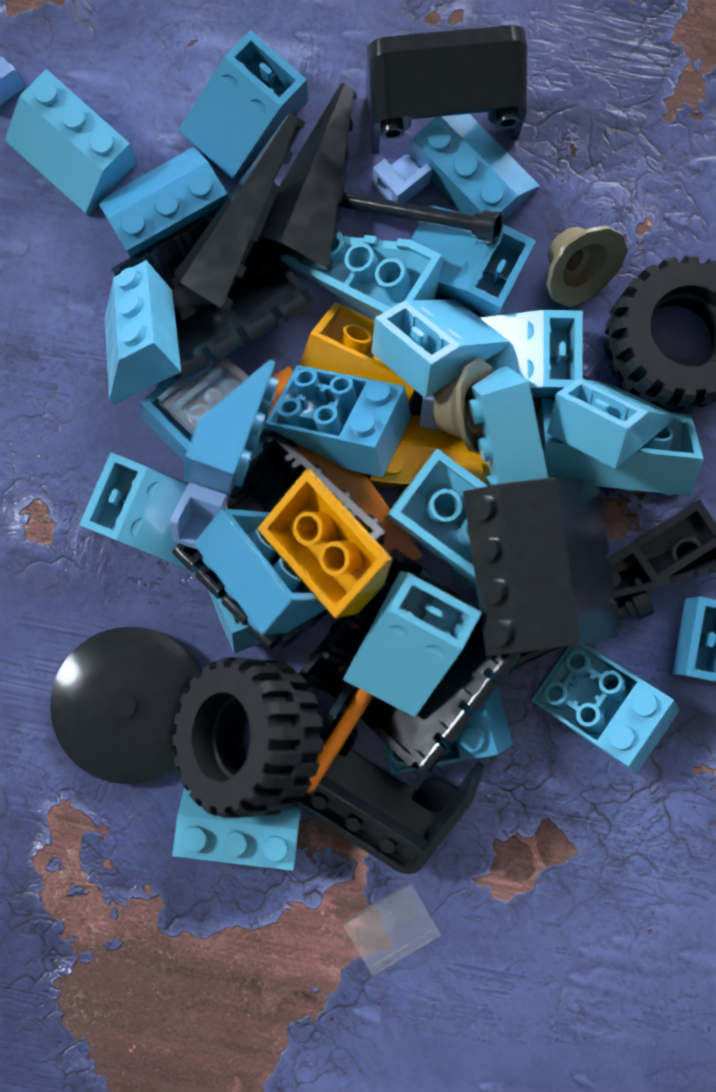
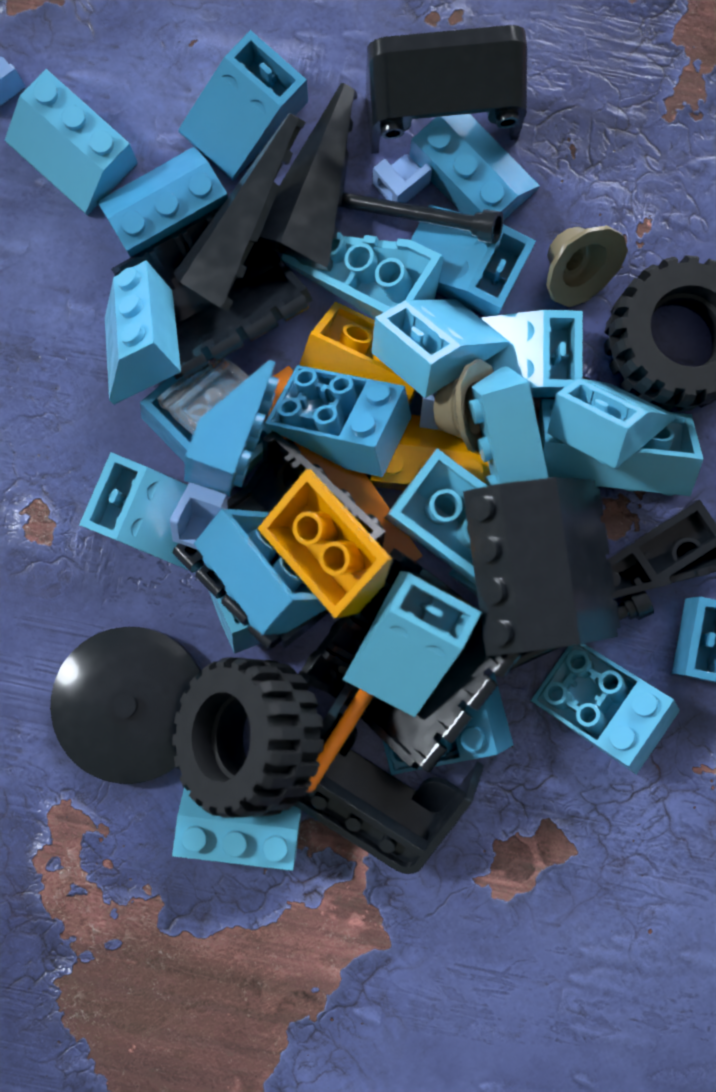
clear plate [343,881,441,976] -> none

